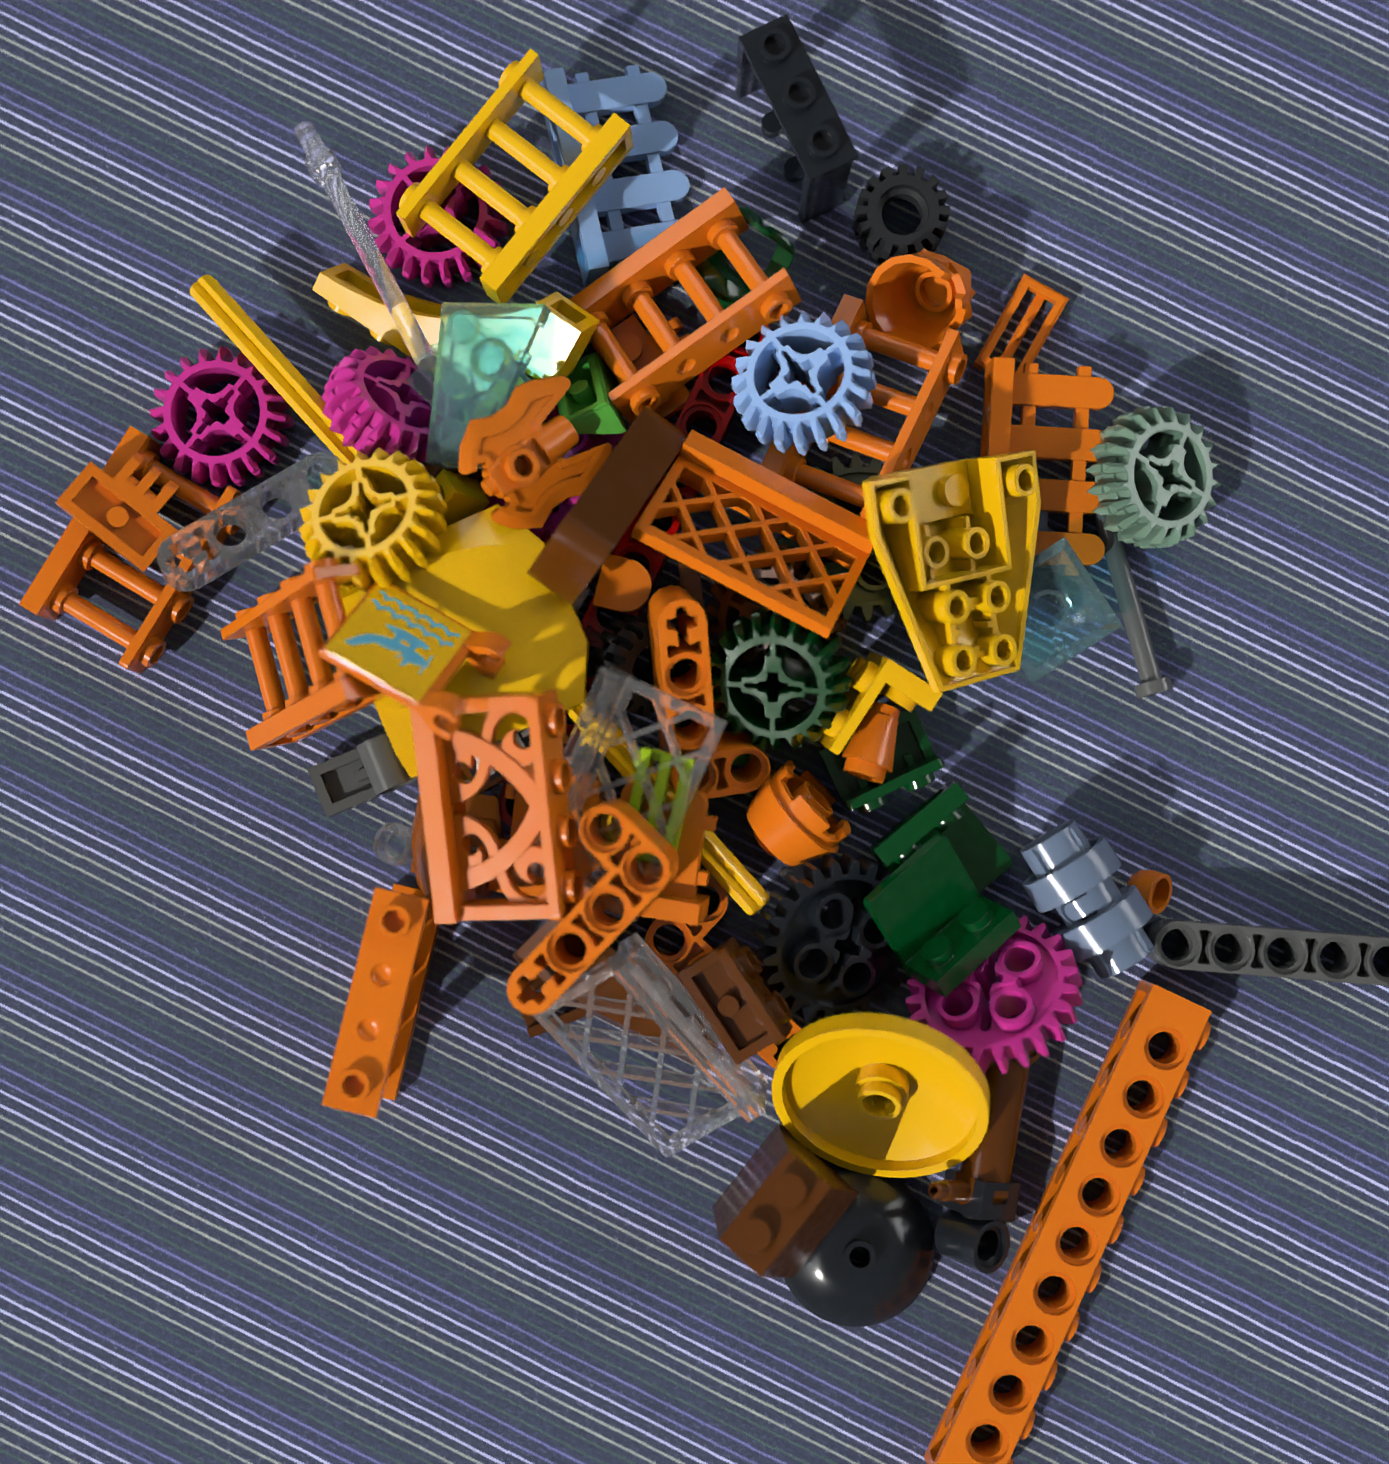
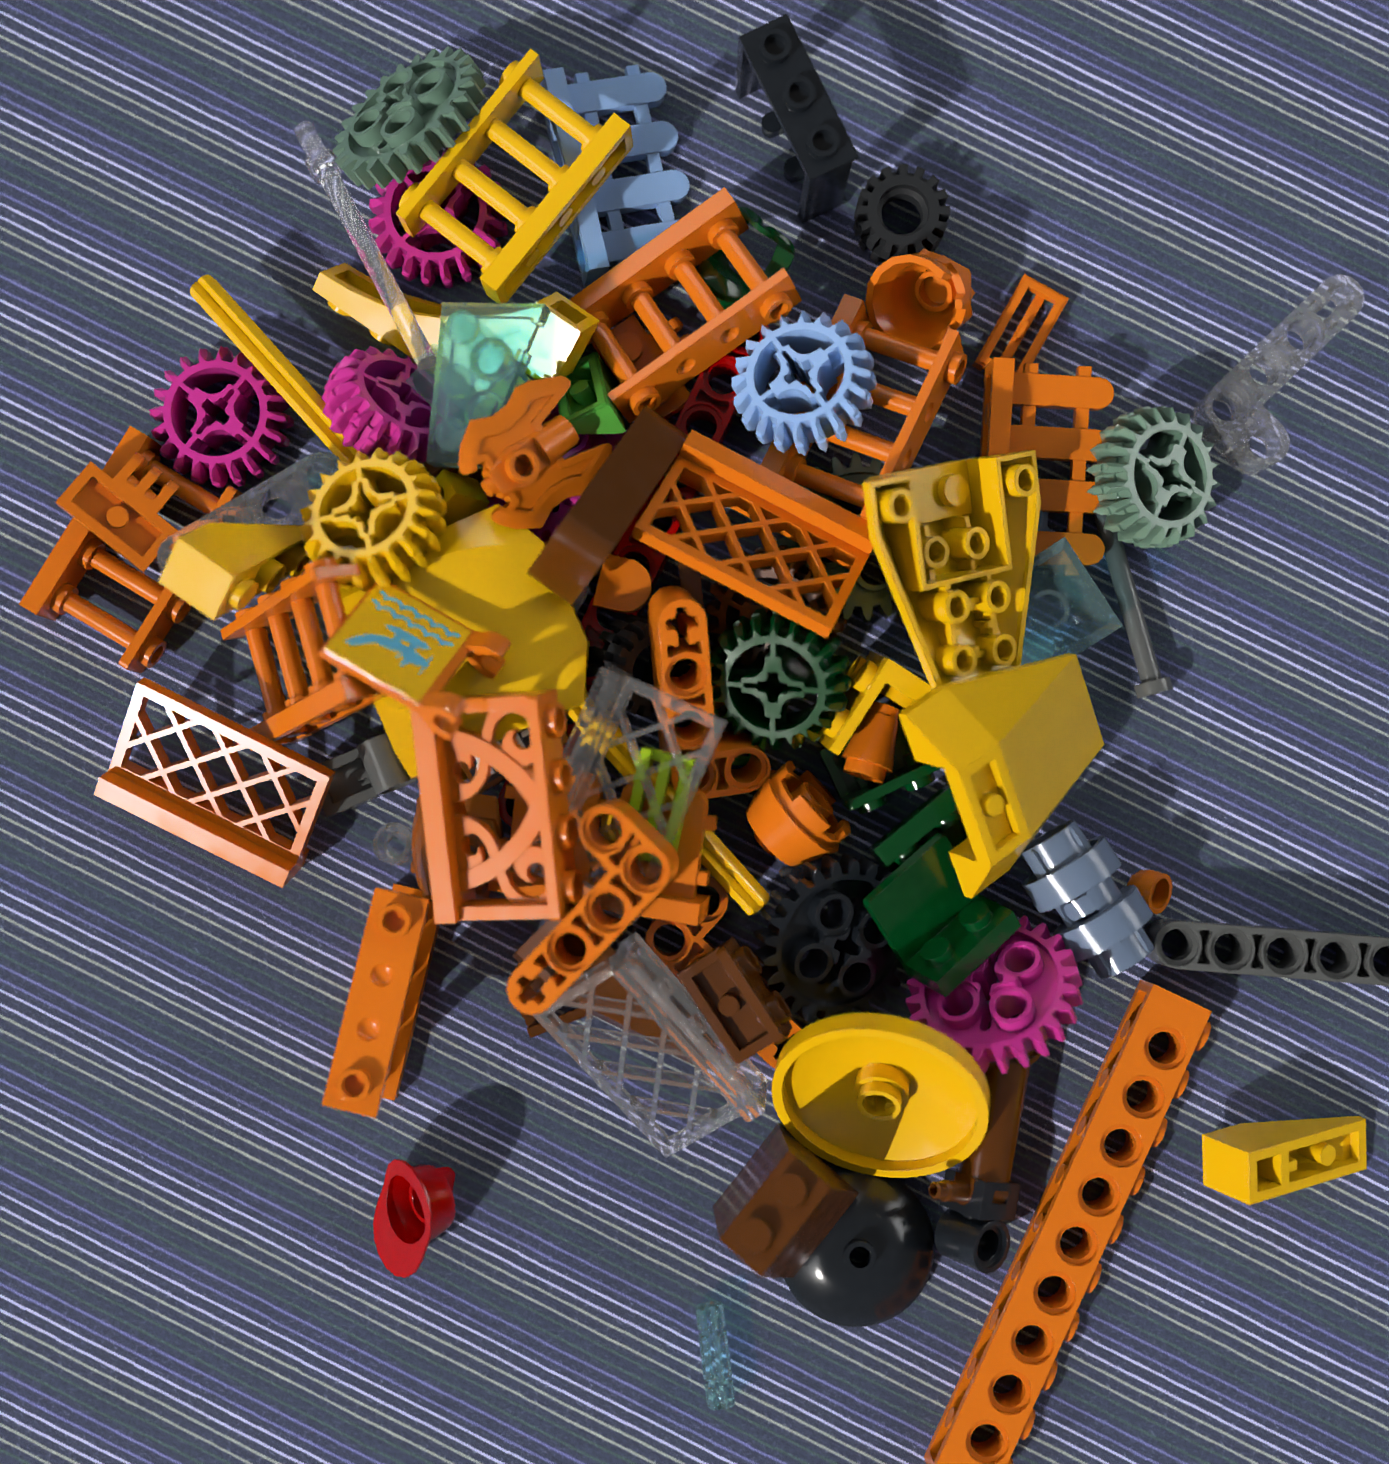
none -> orange fence [94,677,336,888]
none -> yellow slope [158,522,311,620]
none -> sand green gear [333,46,487,190]
none -> red piece [373,1159,455,1278]
none -> clear light blue axle [696,1301,735,1410]
none -> yellow wedge [898,653,1104,899]
none -> clear beam [1191,274,1364,476]
none -> yellow slope [1202,1116,1367,1205]

